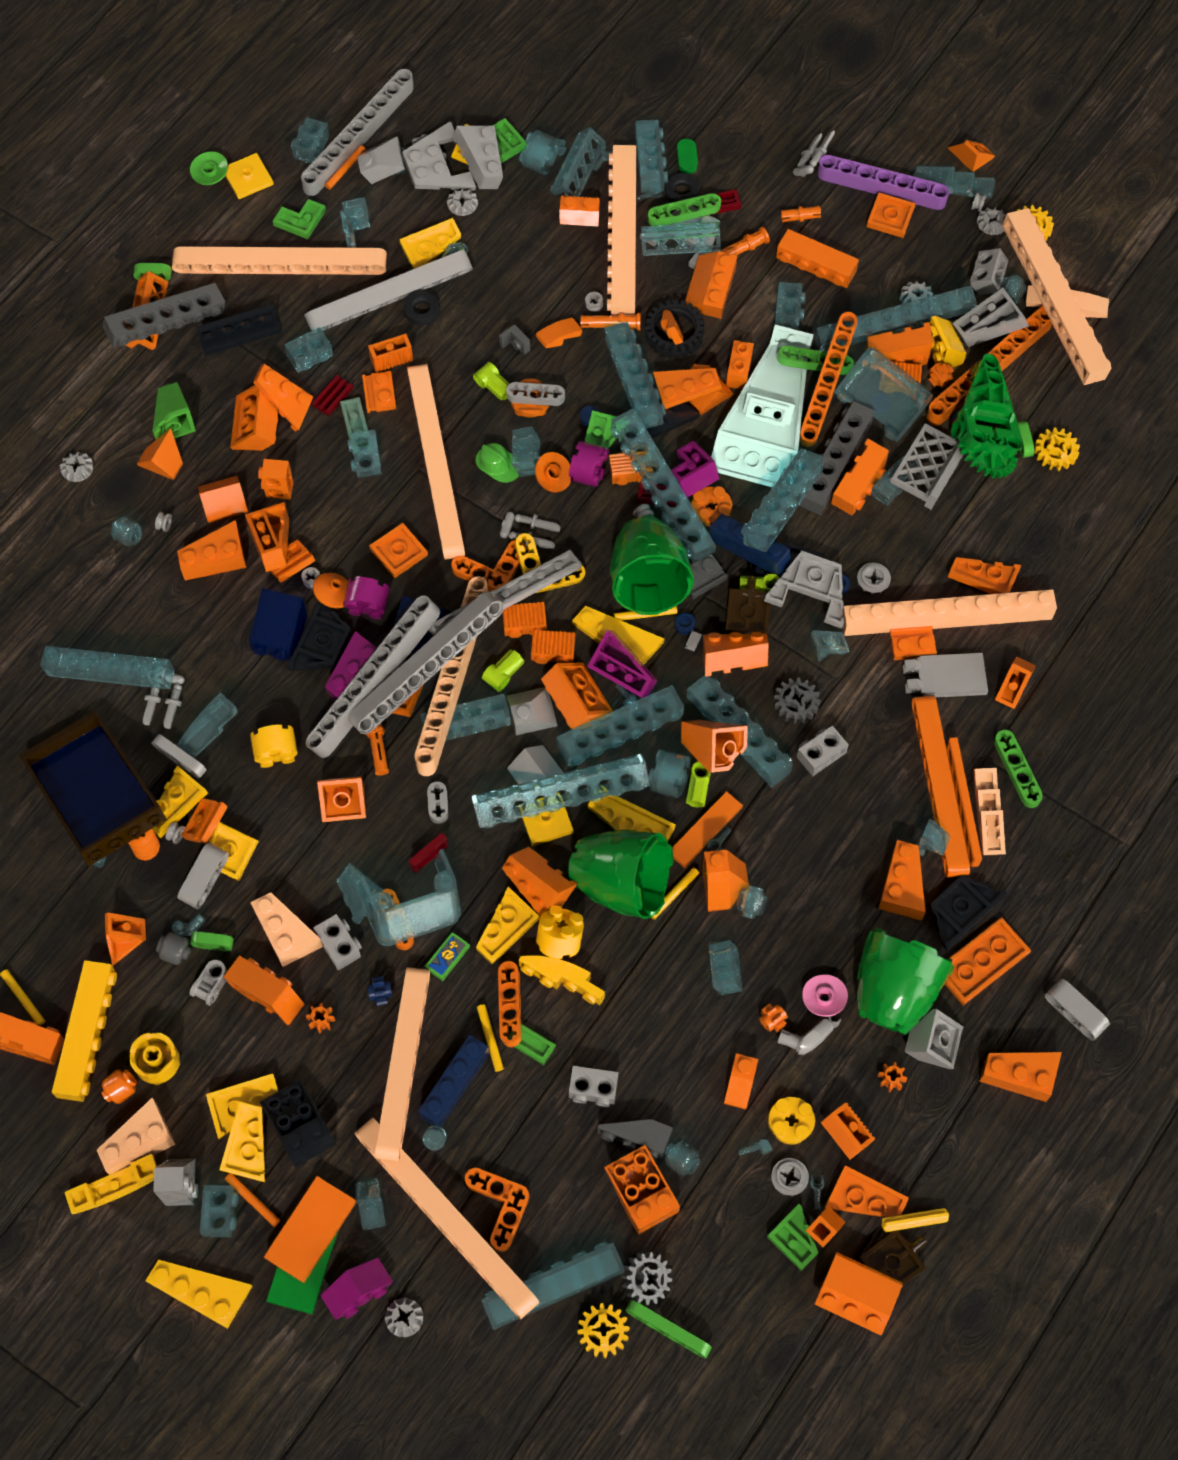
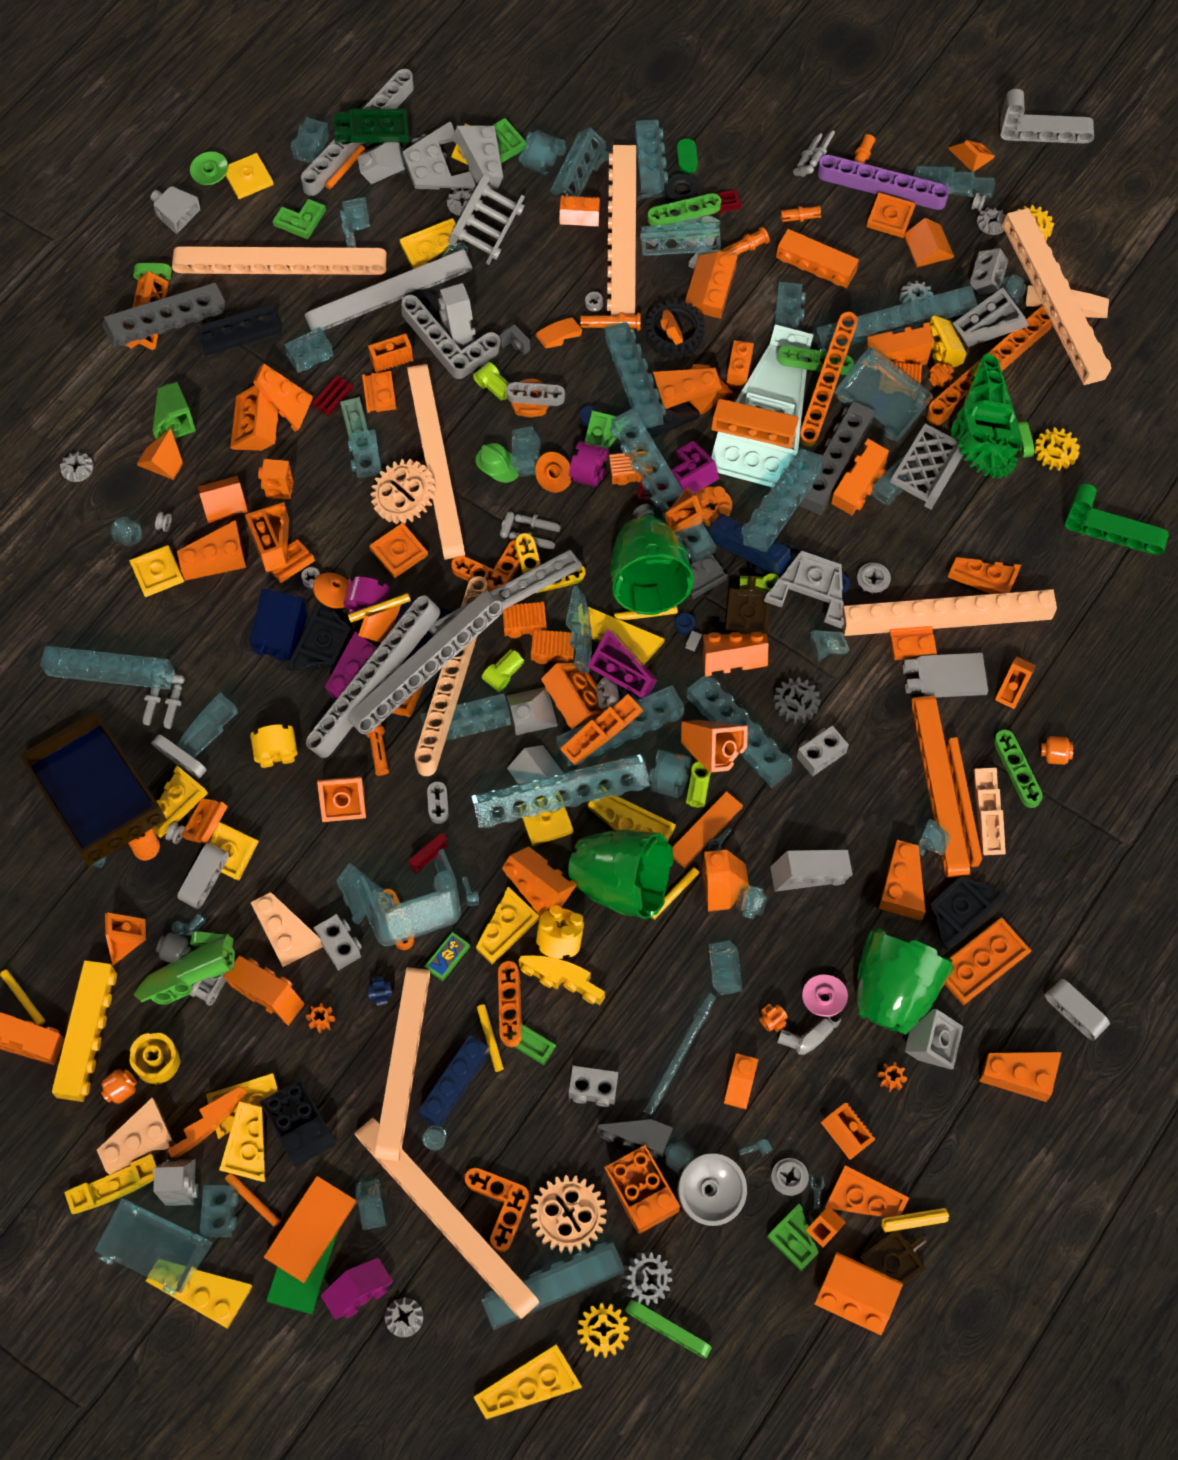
yellow plate [768,1097,815,1145] -> none
none -> clear light blue windscreen [95,1198,212,1296]
none -> yellow plate [129,545,184,597]
none -> bright green panel [134,934,235,1004]
none -> light grey torso [151,187,201,234]
none -> orange slope [167,1086,248,1158]
none -> dark green tile [333,109,409,143]
none -> yellow bar [348,593,411,622]
none -> orange slope [358,605,401,643]
none -> light nougat gear [370,459,436,524]
none -> light grey beam [401,295,500,379]
none -> light grey wedge [438,283,476,350]
none -> light grey fence [448,174,525,265]
none -> clear light blue hand [462,877,479,906]
none -> yellow wing [474,1344,582,1420]
none -> light nougat gear [530,1175,607,1254]
none -> orange slope [560,694,644,765]
none -> clear light blue slope [566,586,592,673]
none -> light grey beam [596,677,619,711]
none -> clear light blue bar [644,994,716,1116]
none -> orange slope [664,486,704,532]
none -> light grey dish [678,1154,747,1226]
none -> orange brick [712,399,799,449]
none -> light grey wedge [770,850,853,892]
none -> orange pin [853,134,876,164]
none -> orange slope [904,218,954,267]
none -> light grey beam [1000,89,1094,144]
none -> orange head [1041,736,1073,765]
none -> green beam [1065,484,1169,555]

